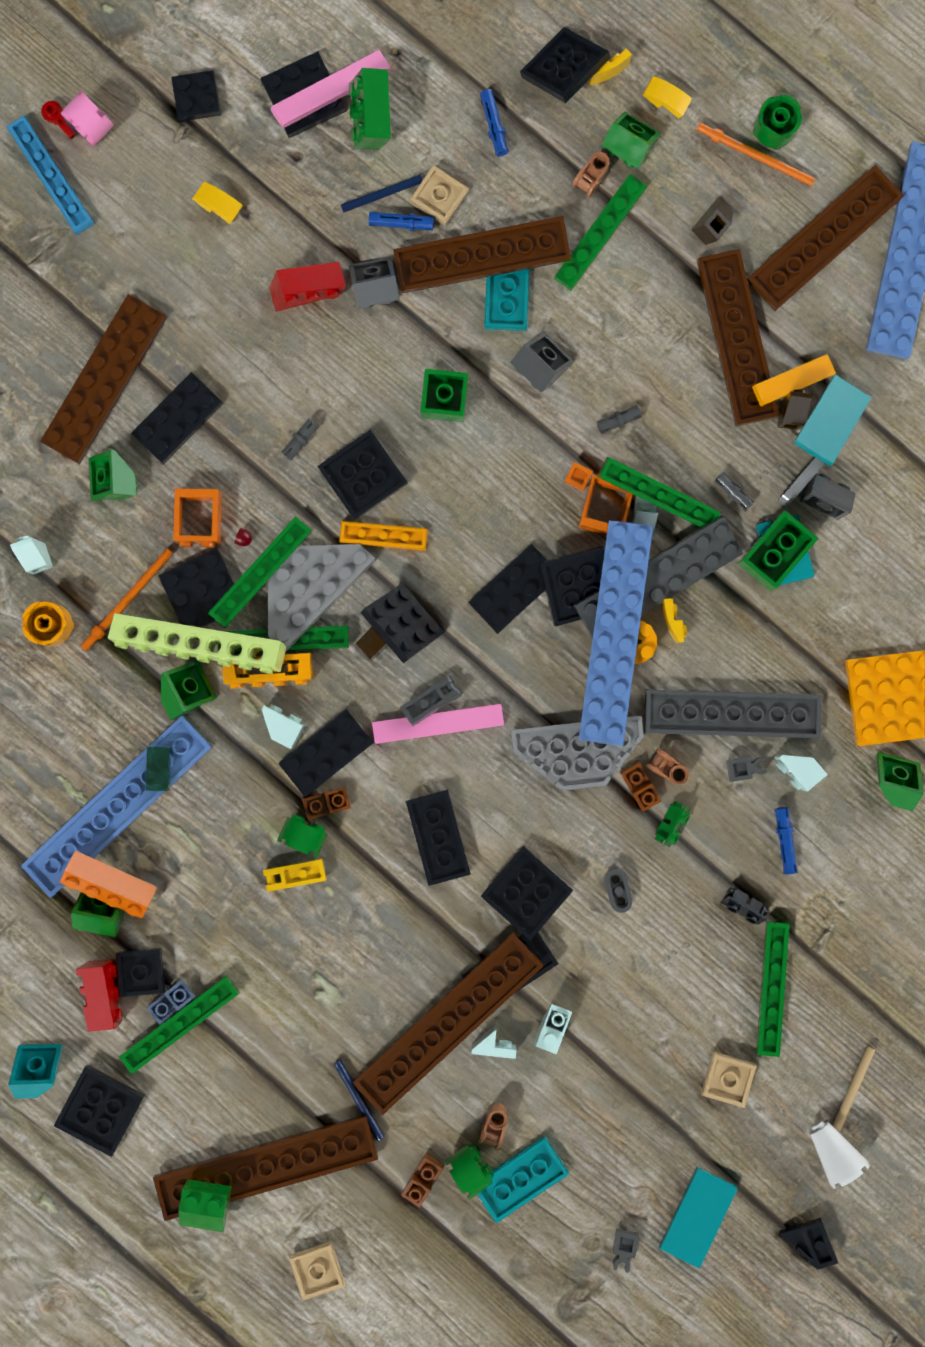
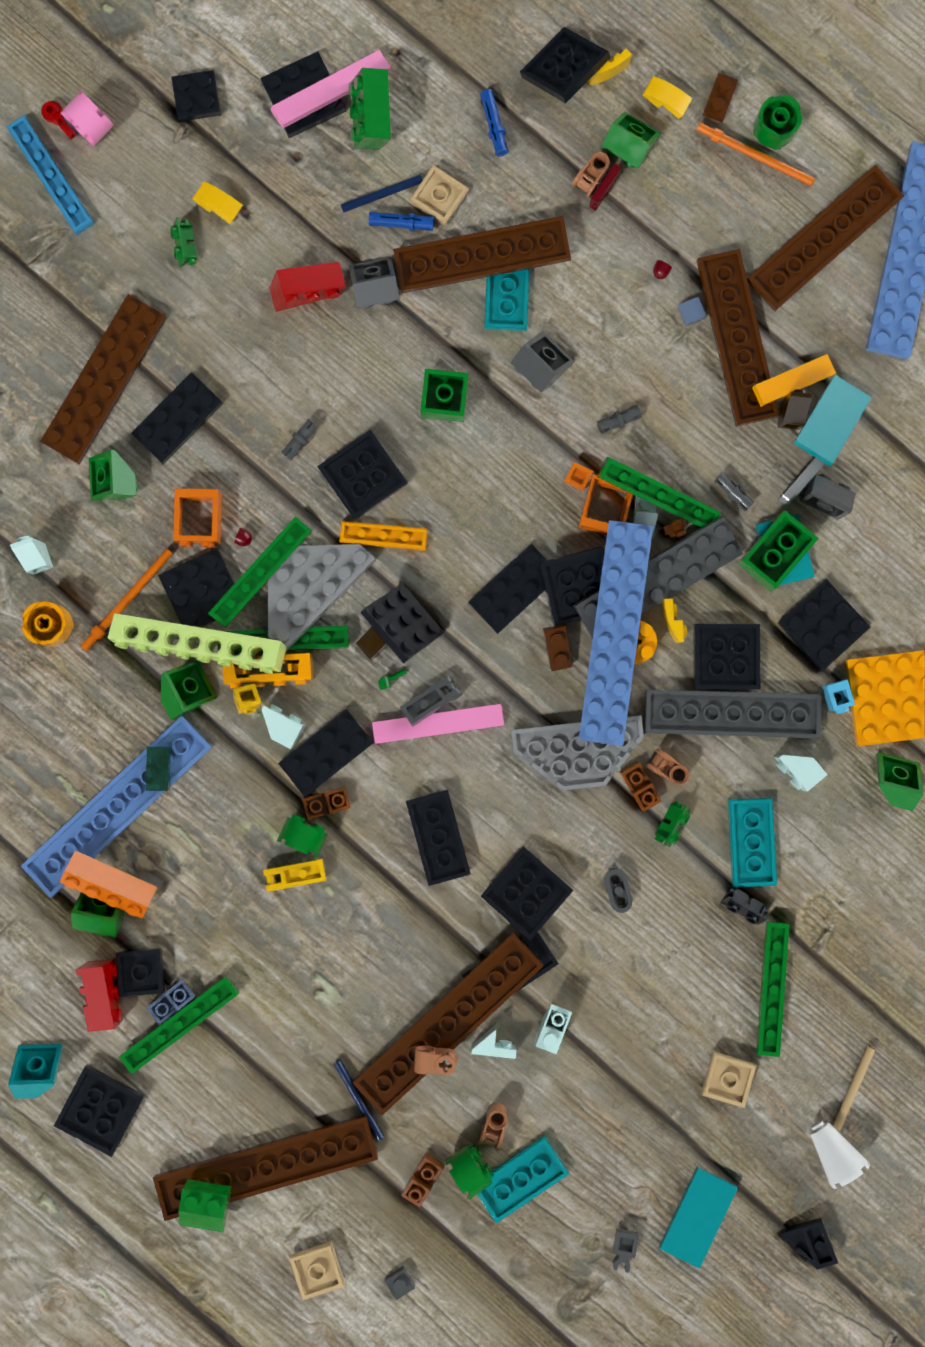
green plate [554,174,647,291] -> none
dark brown slope [692,197,733,245] -> none
dark grey plate [726,757,767,782] -> none
blue pin [774,807,798,875] -> none
none -> green hinge [170,217,198,268]
none -> yellow brick [233,683,261,714]
none -> green hand [378,669,407,690]
none -> dark grey plate [385,1266,415,1300]
none -> nougat piece [414,1046,458,1076]
none -> reddish brown plate [543,624,573,672]
none -> dark red tile [589,163,622,211]
none -> dark red hinge [653,260,672,279]
none -> reddish brown plate [660,518,687,538]
none -> sand blue tile [677,297,707,326]
none -> black plate [693,624,761,690]
none -> reddish brown plate [702,72,738,123]
none -> teal tile [728,797,777,887]
none -> black plate [777,579,871,671]
none -> medium azure brick [820,680,855,714]

